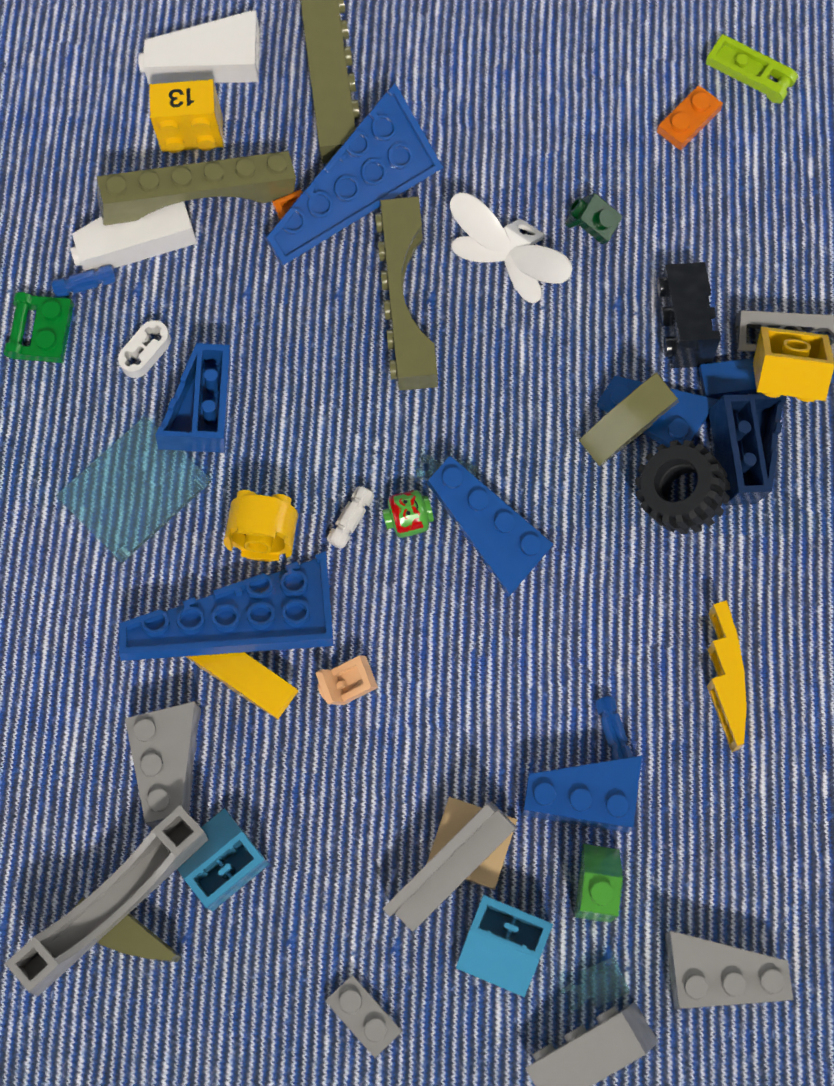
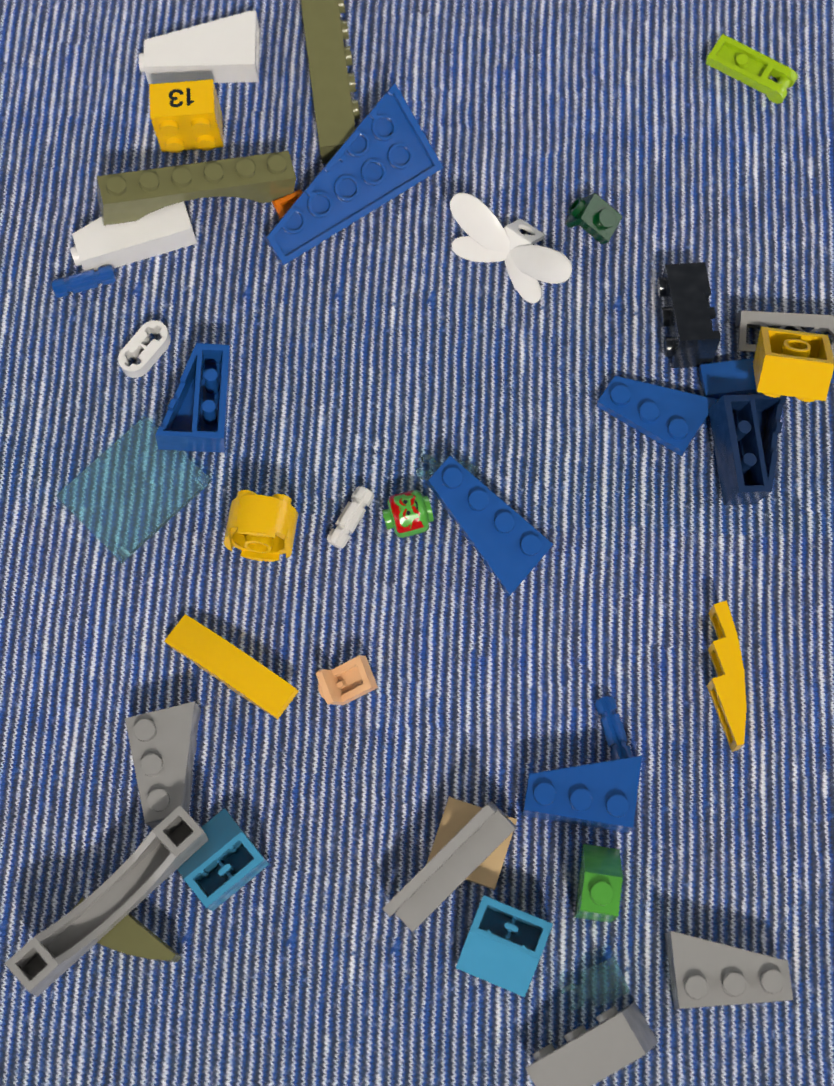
green plate [3,292,74,363] -> none
blue wing [119,551,334,661] -> none
light grey plate [325,975,403,1058] -> none
olive arch [375,196,438,391] -> none
olive slope [579,372,679,467] -> none
black tyre [635,440,730,534] -> none
orange plate [657,85,723,151] -> none

